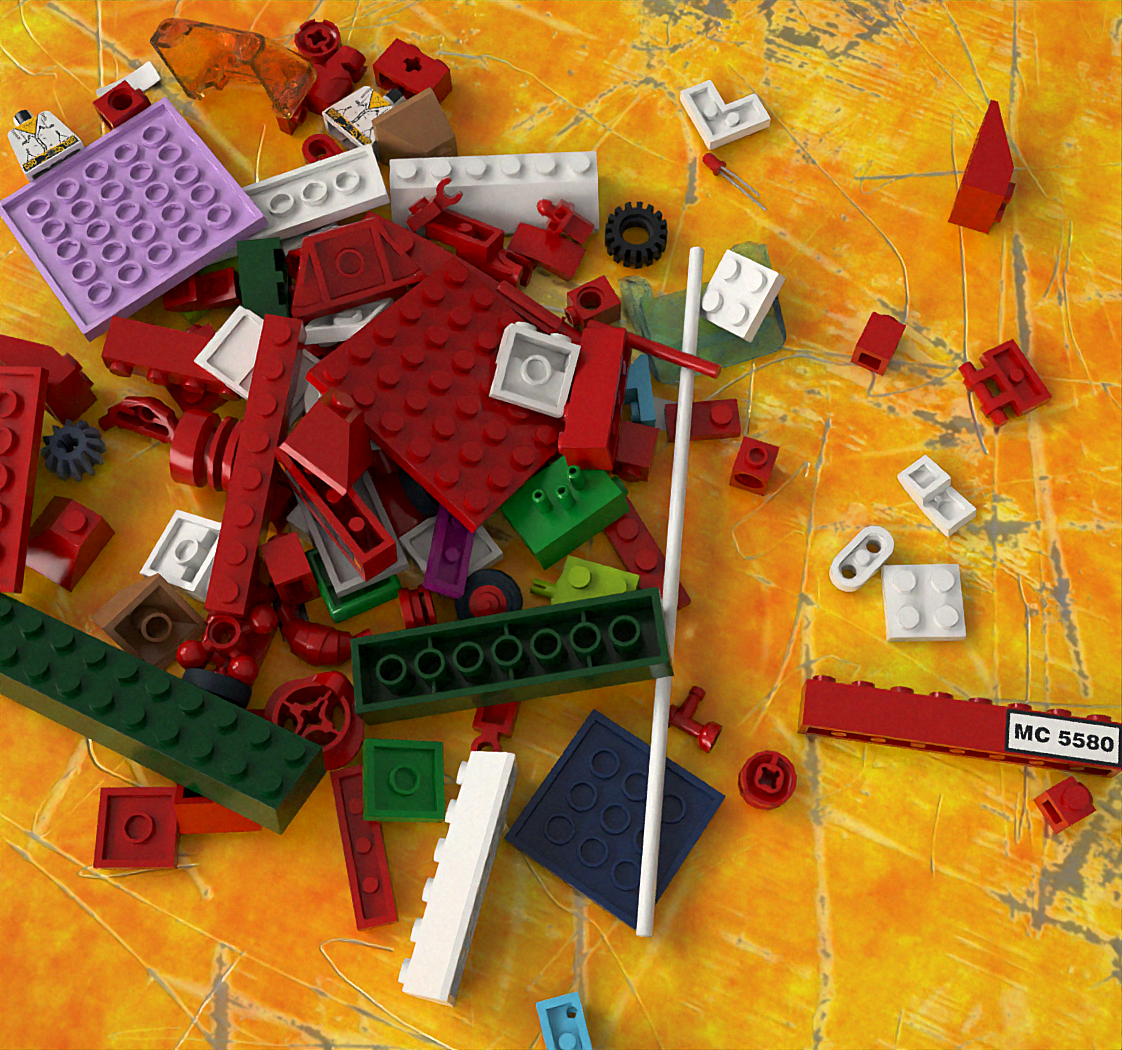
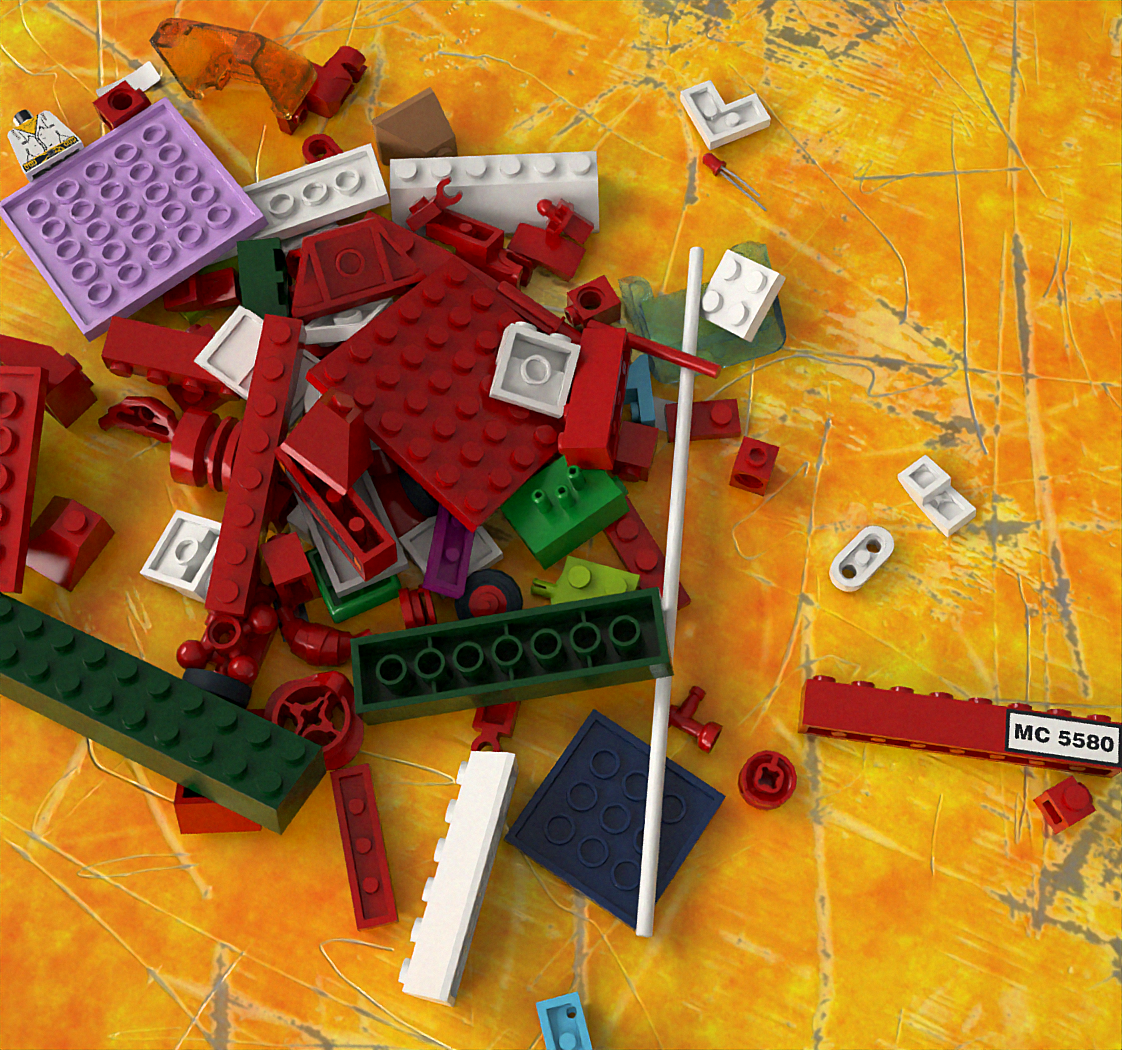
sand blue gear [40,419,107,482] -> none
medium nougat slope [91,573,207,670] -> none
red plate [93,787,180,870] -> none
red wheel [294,19,342,67] -> none
white torso [322,86,406,162] -> none
green plate [362,738,445,823] -> none
red brick [373,38,453,104] -> none
black tyre [605,201,668,269] -> none
red brick [850,311,906,376] -> none
white plate [881,564,966,642] -> none
red slope [948,100,1016,234] -> none
red plate [958,339,1052,428] -> none

